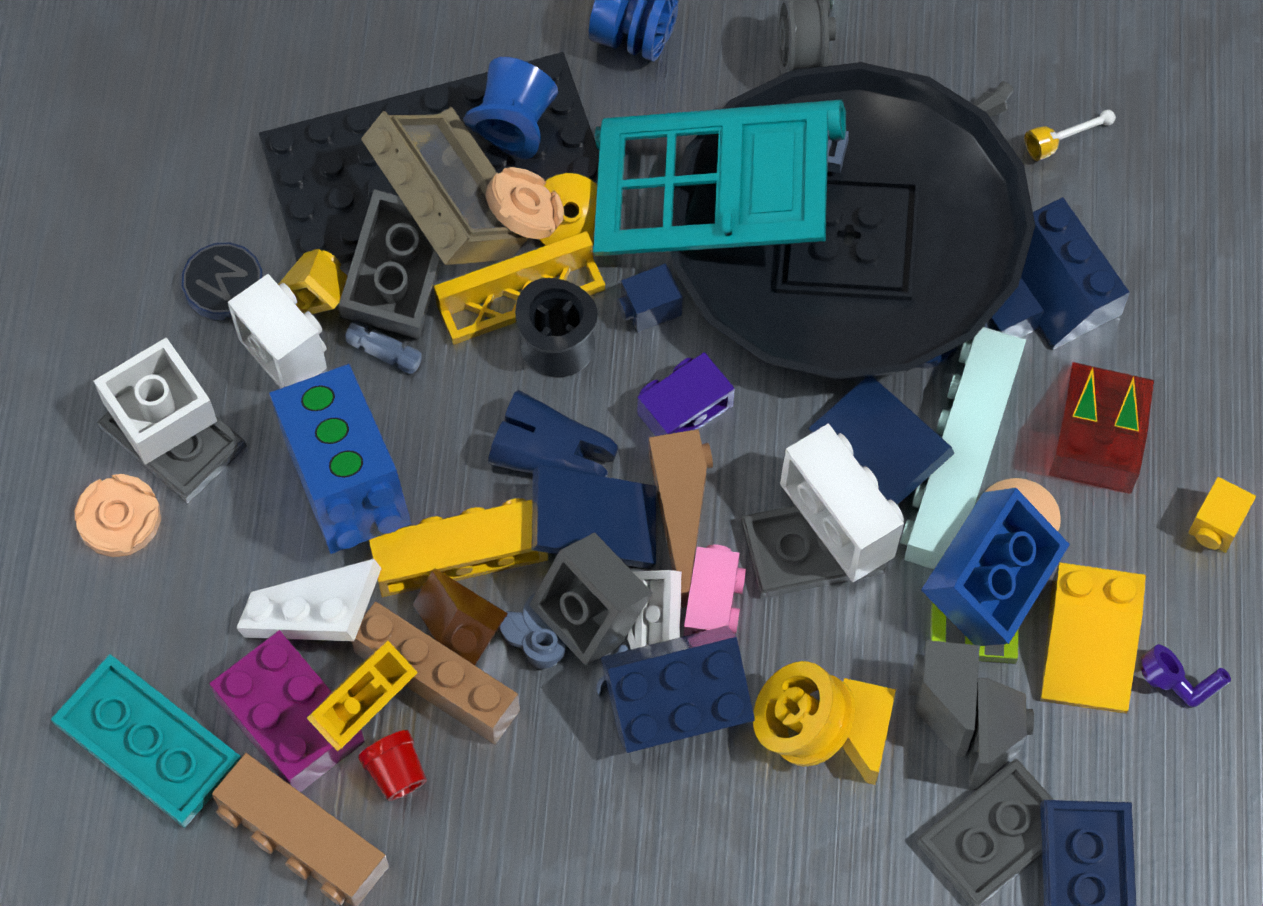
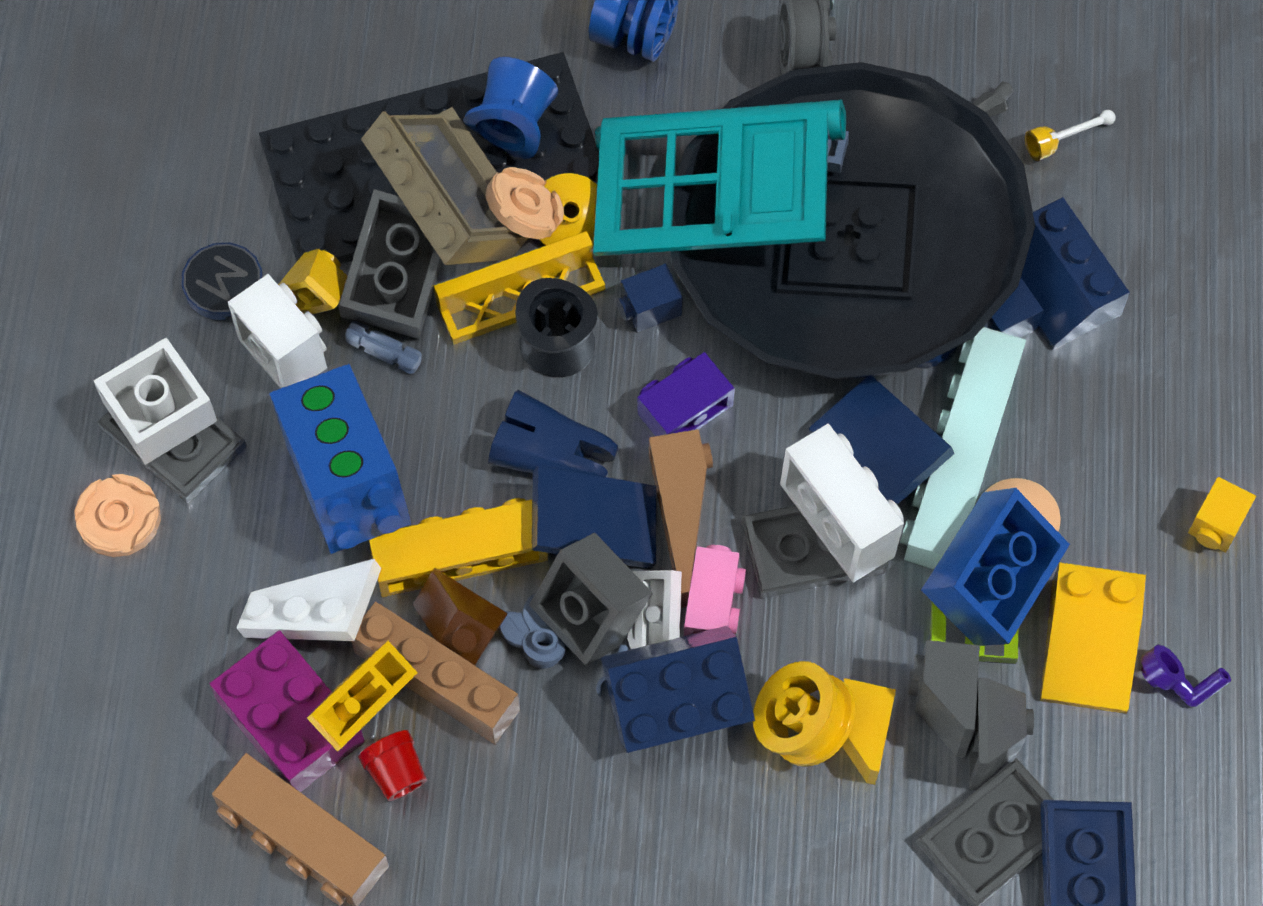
teal plate [51,654,241,829] -> none
clear red slope [1049,362,1154,494] -> none

